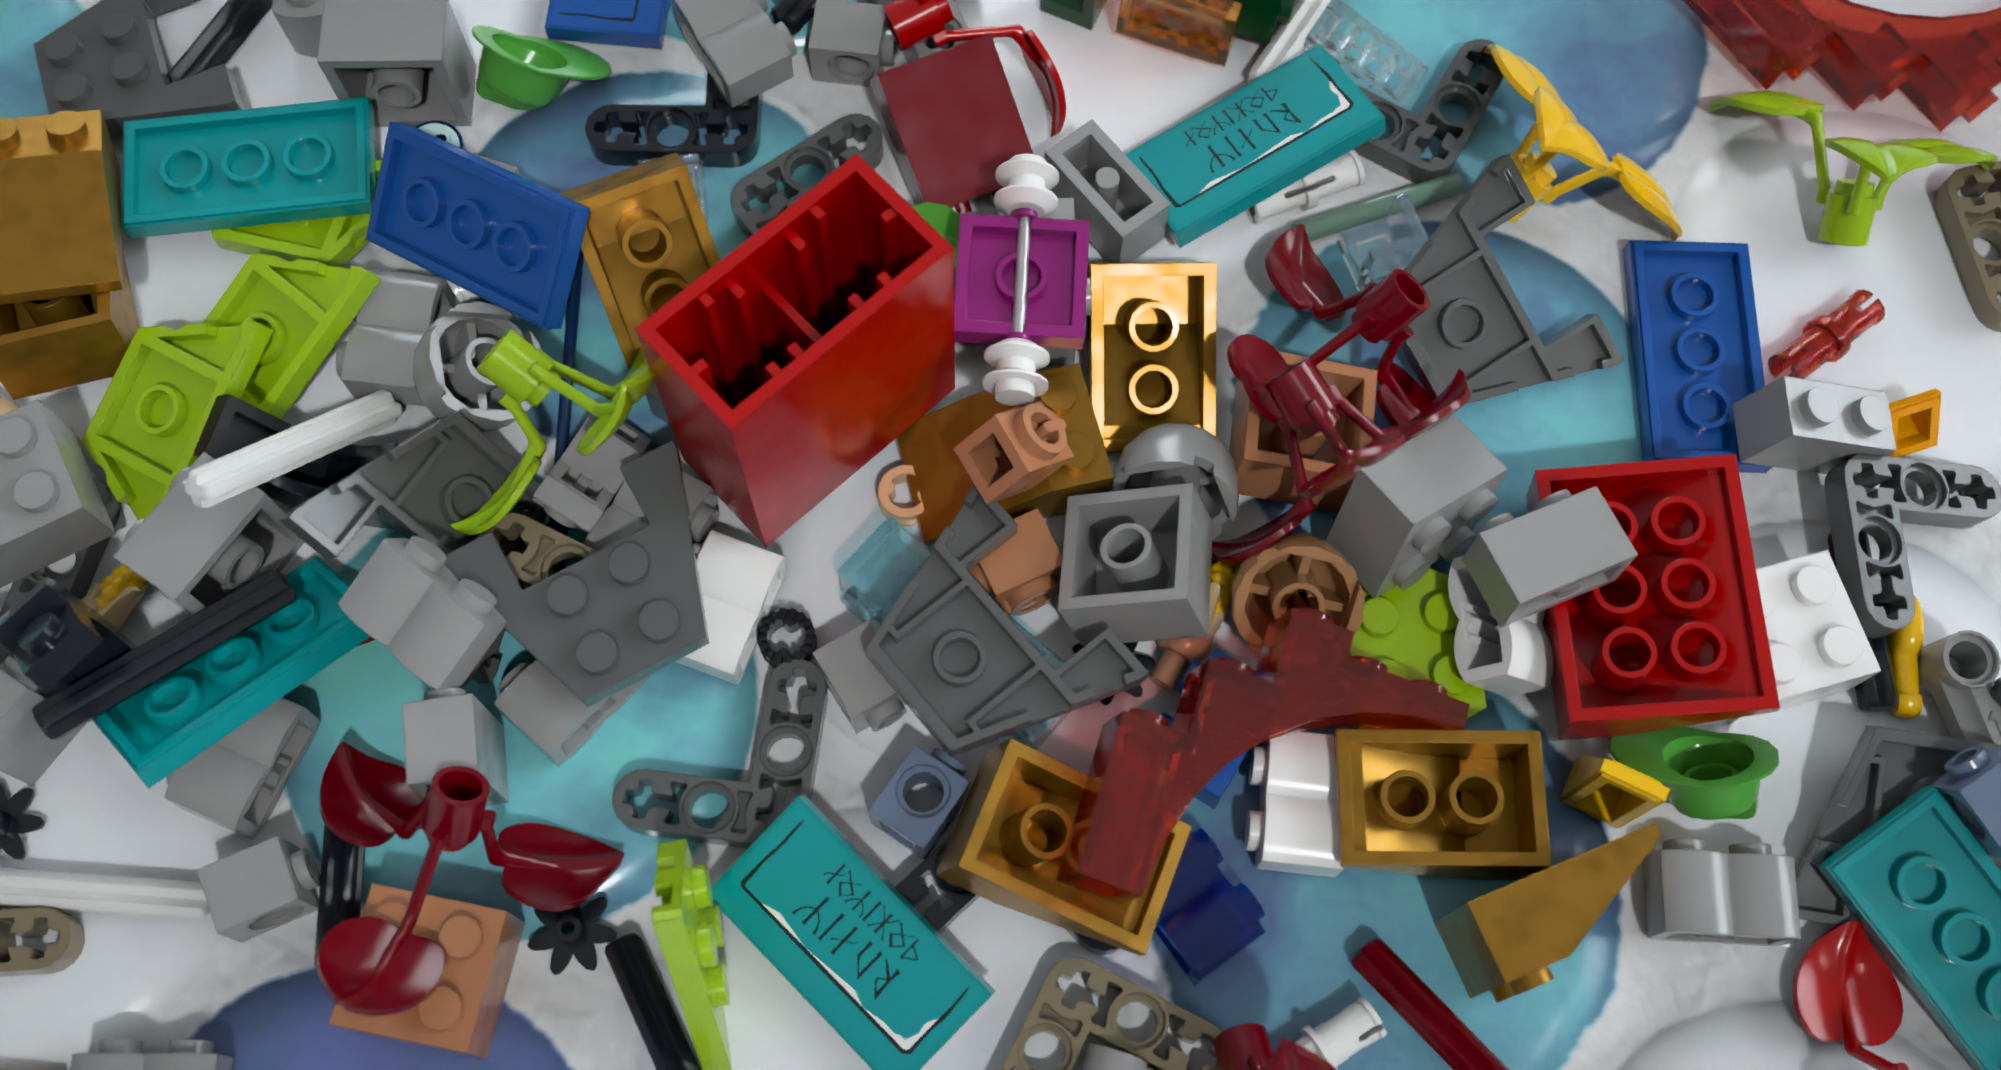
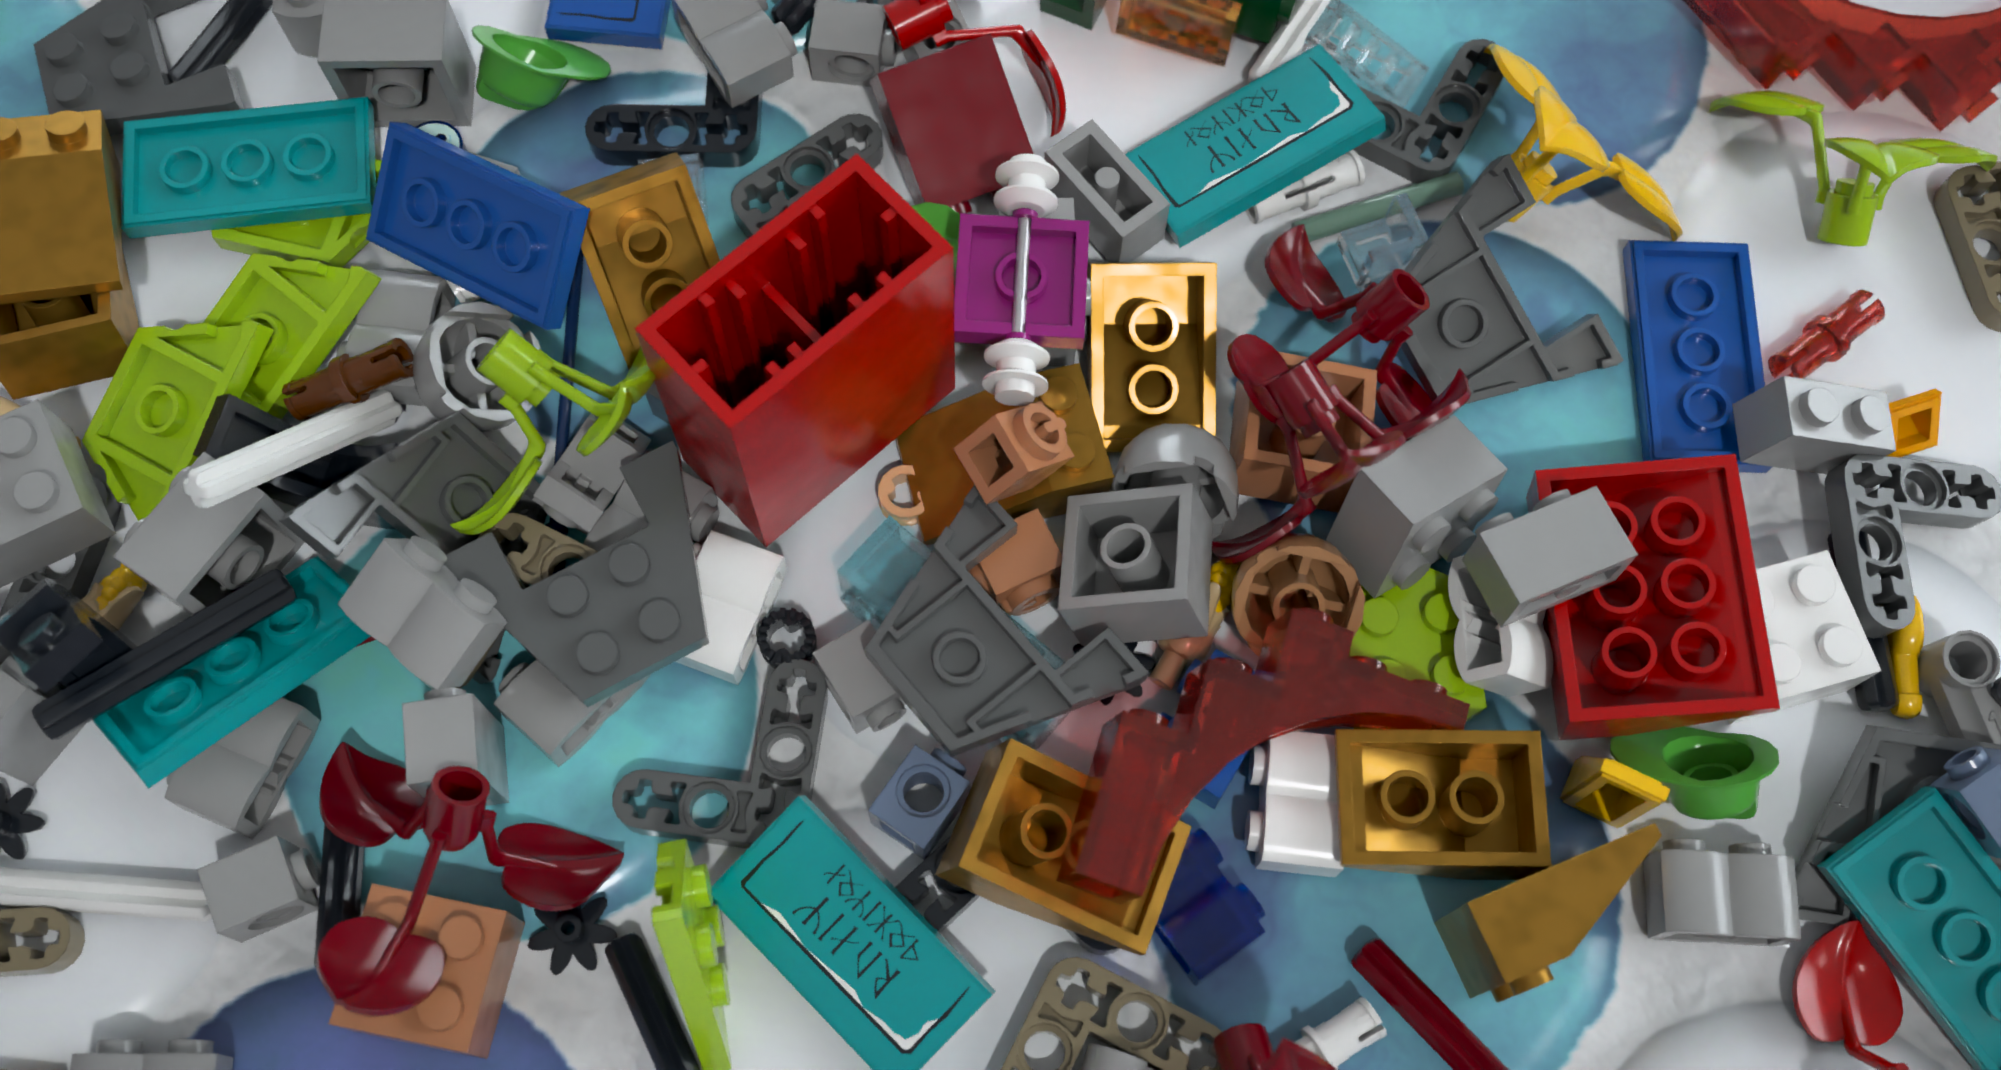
none -> reddish brown pin [282,338,414,421]

